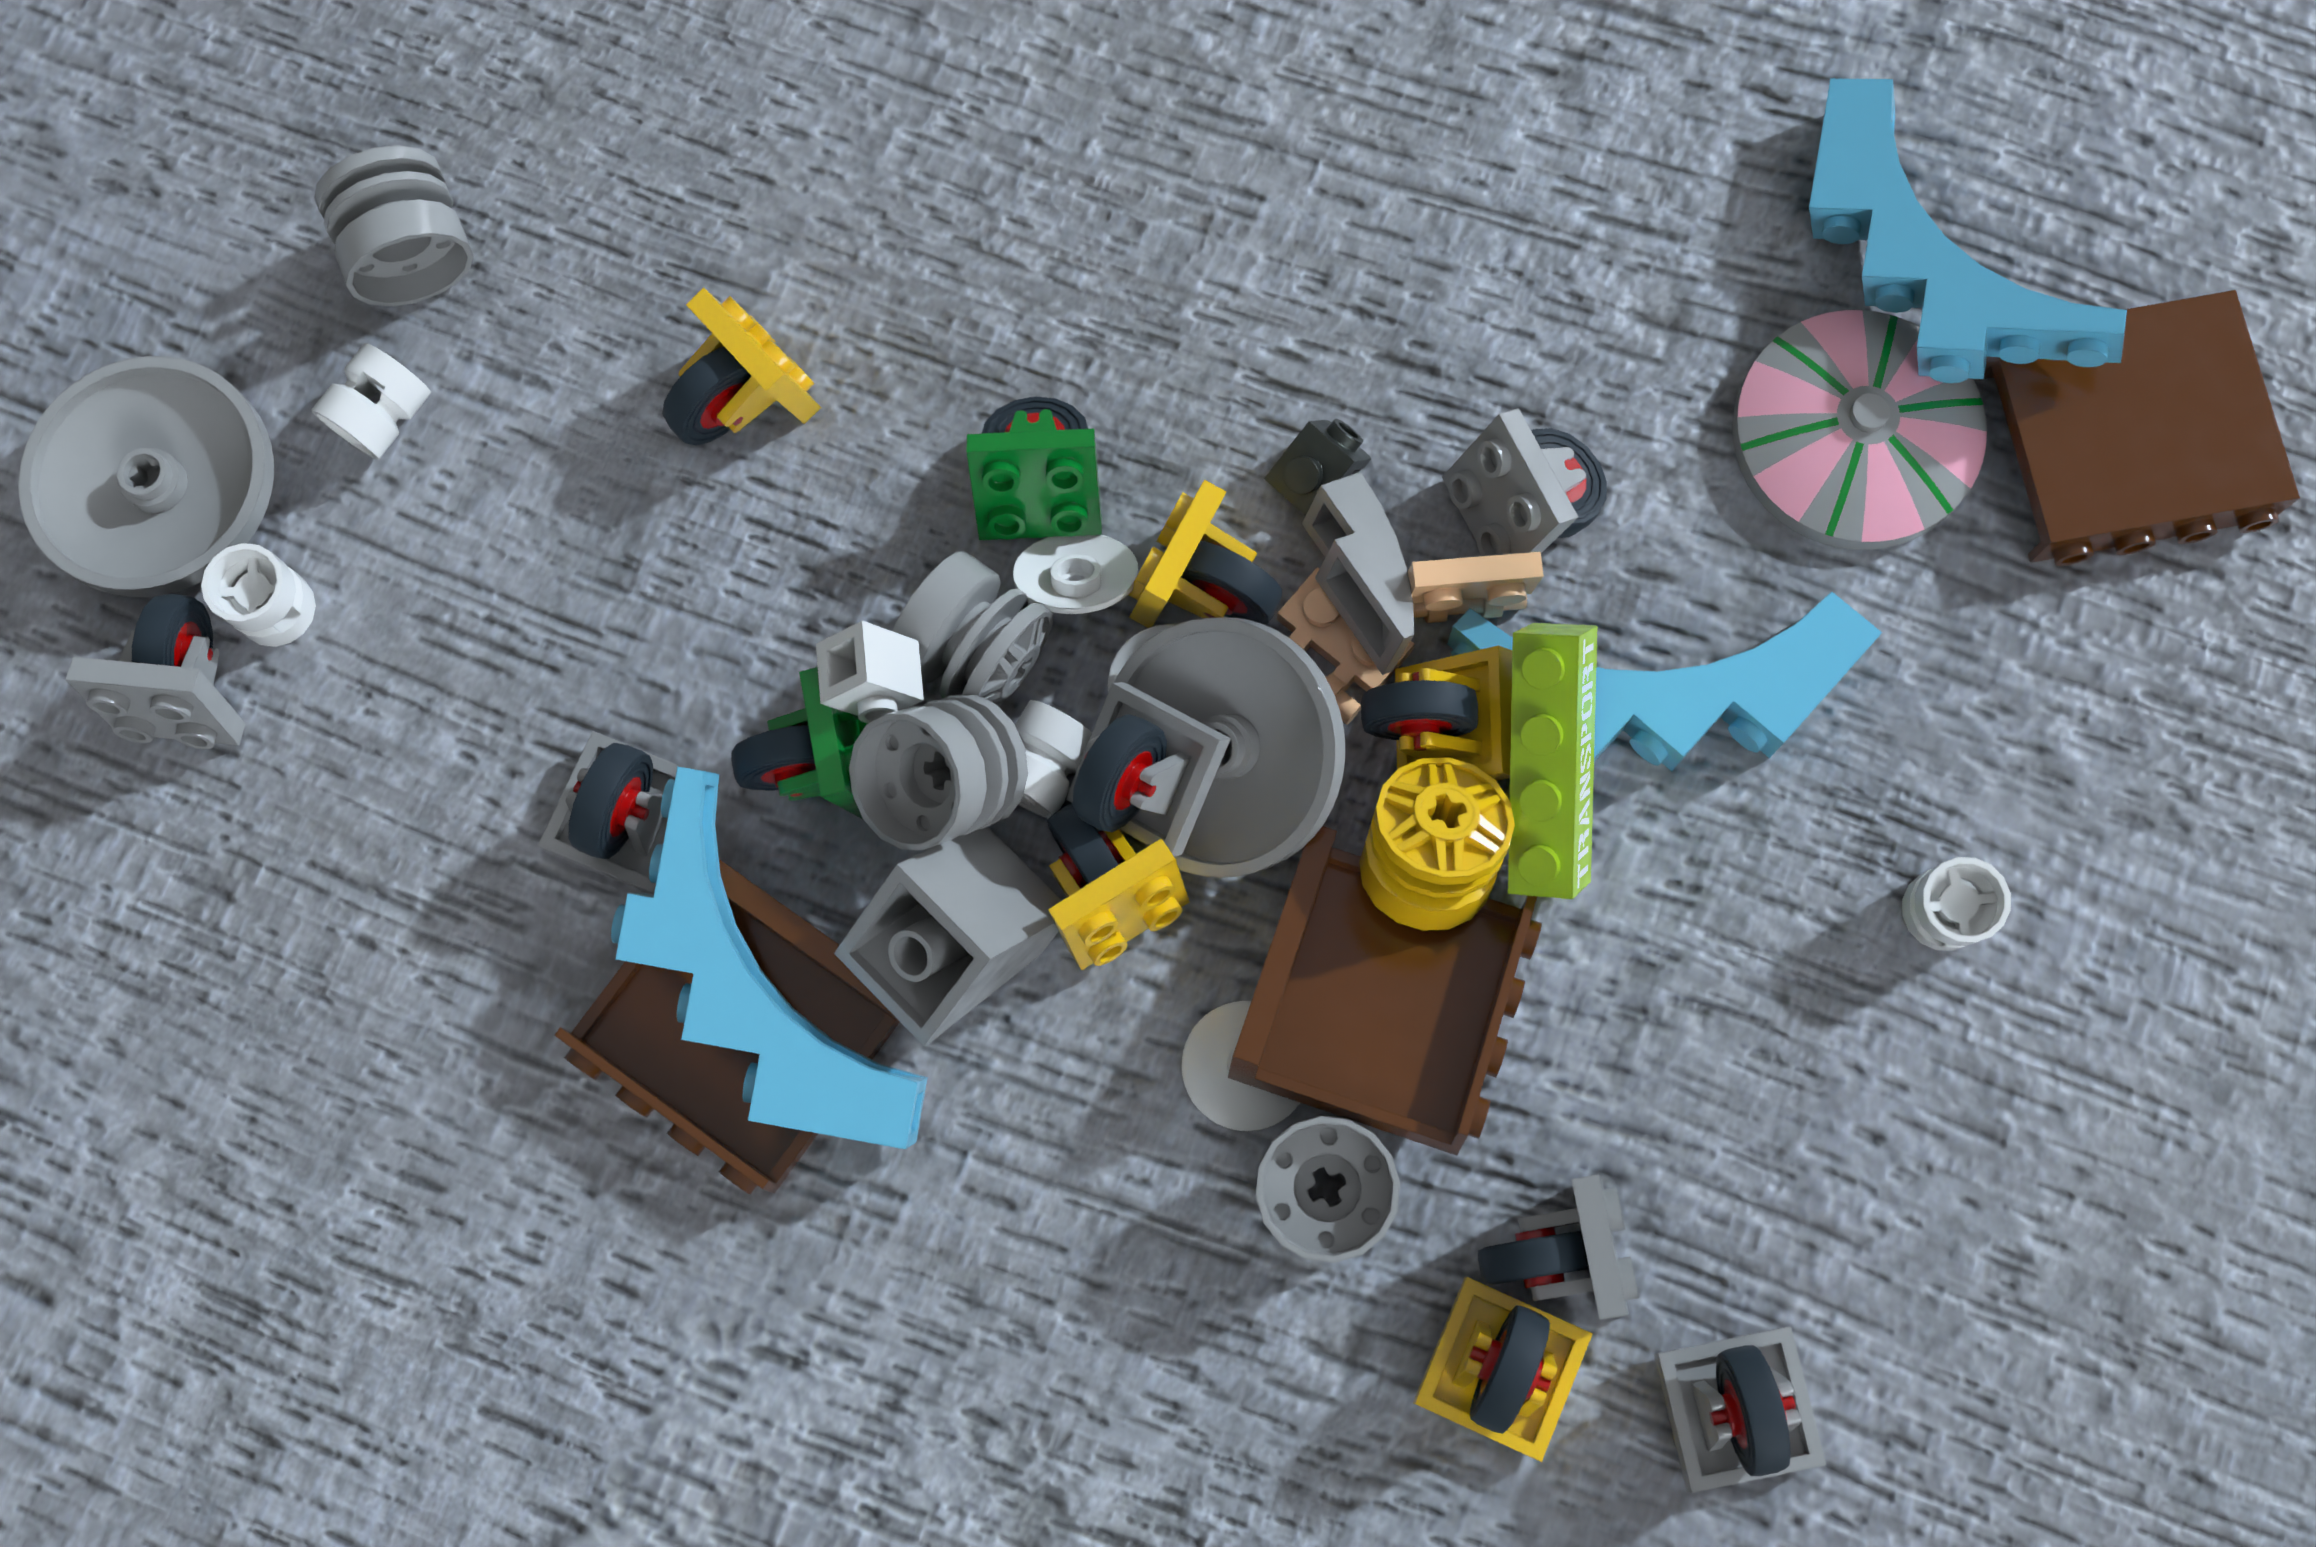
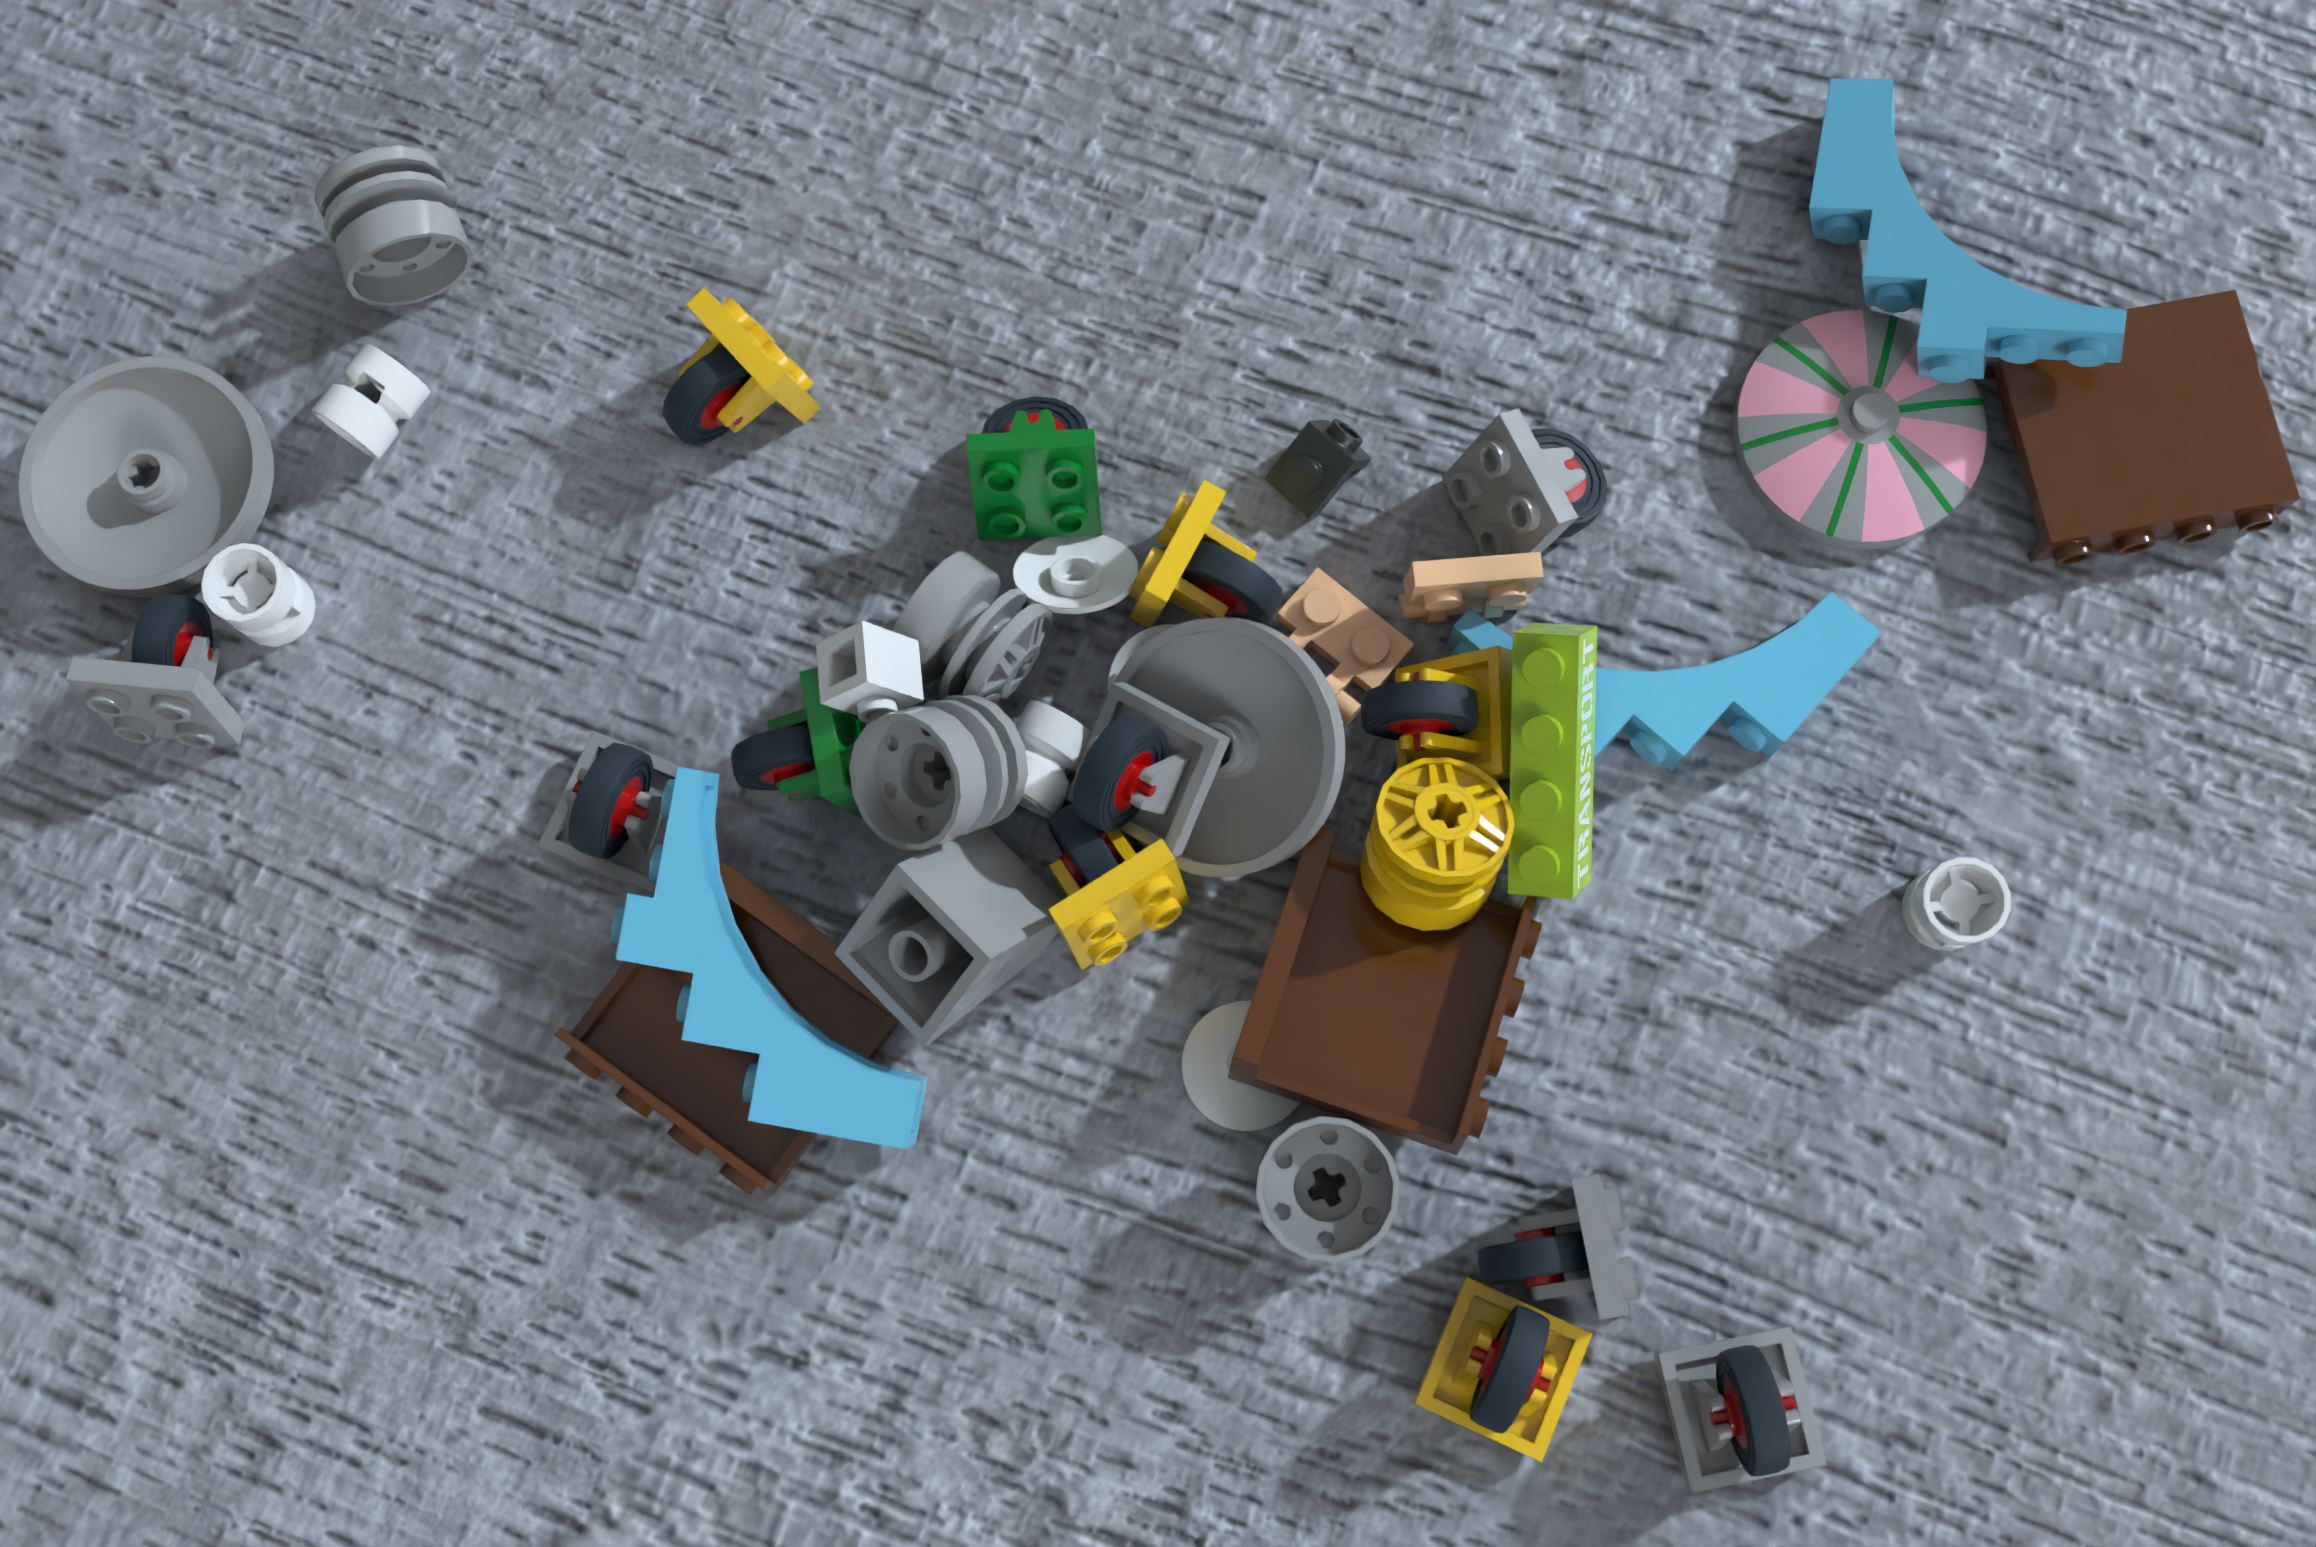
light grey slope [1302,472,1414,675] -> none

